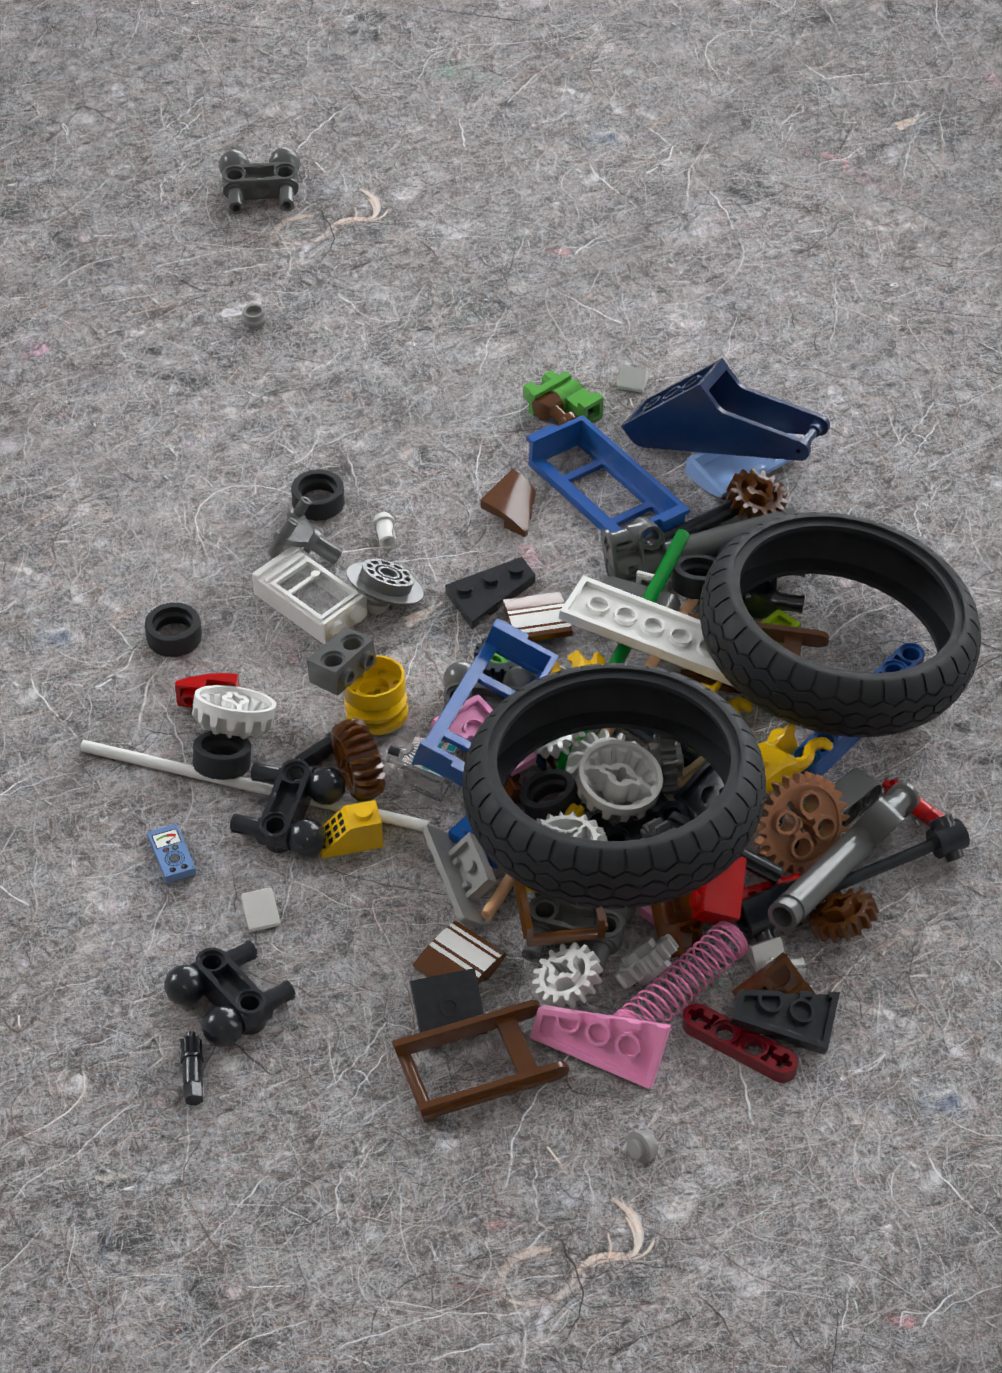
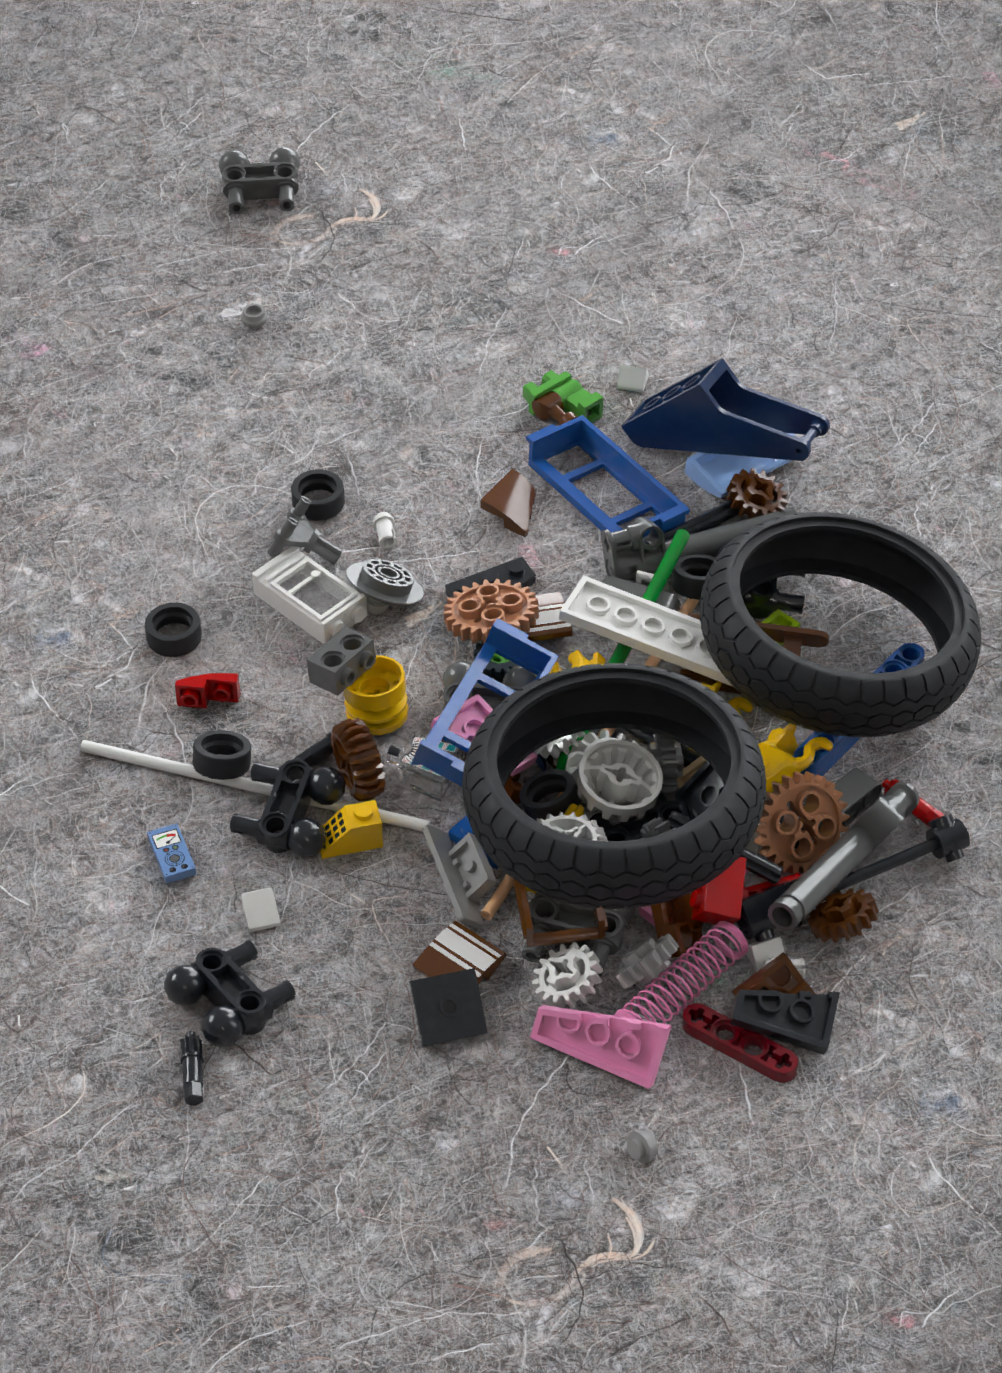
white gear [192,685,276,739] -> none
reddish brown piece [391,1000,570,1123] -> none
none -> nougat gear [443,579,539,644]

